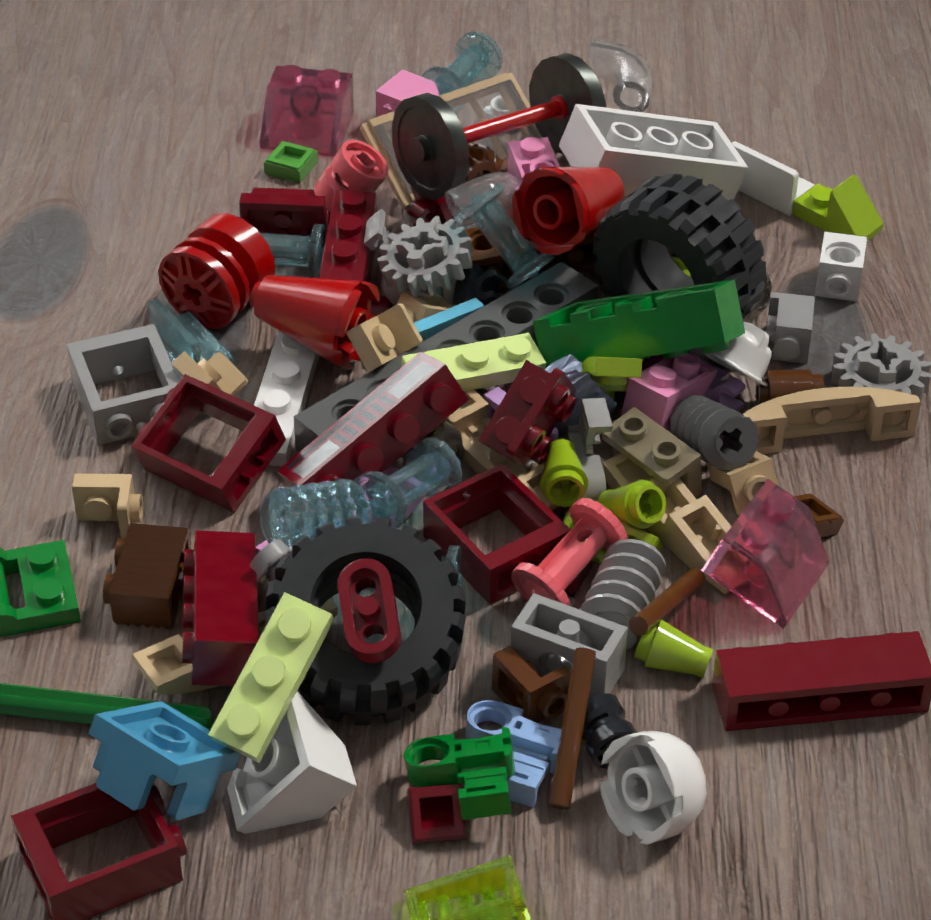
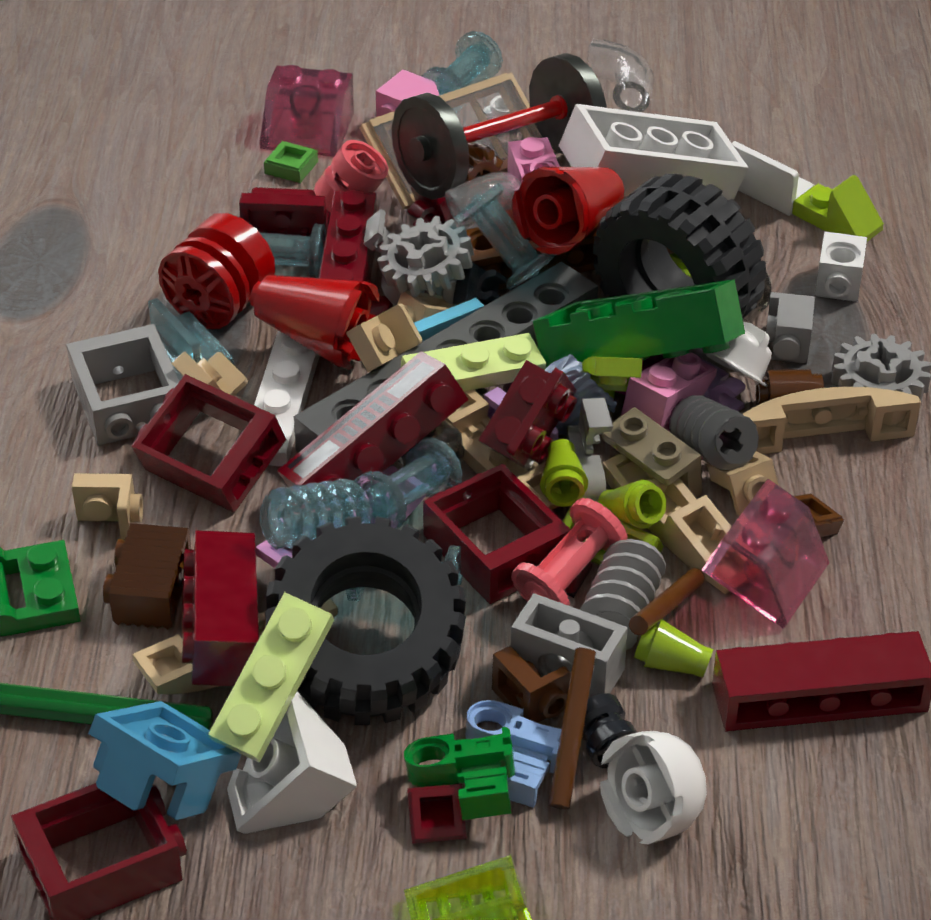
light grey plate [250,539,292,584] -> none
dark red plate [338,559,402,663] -> none

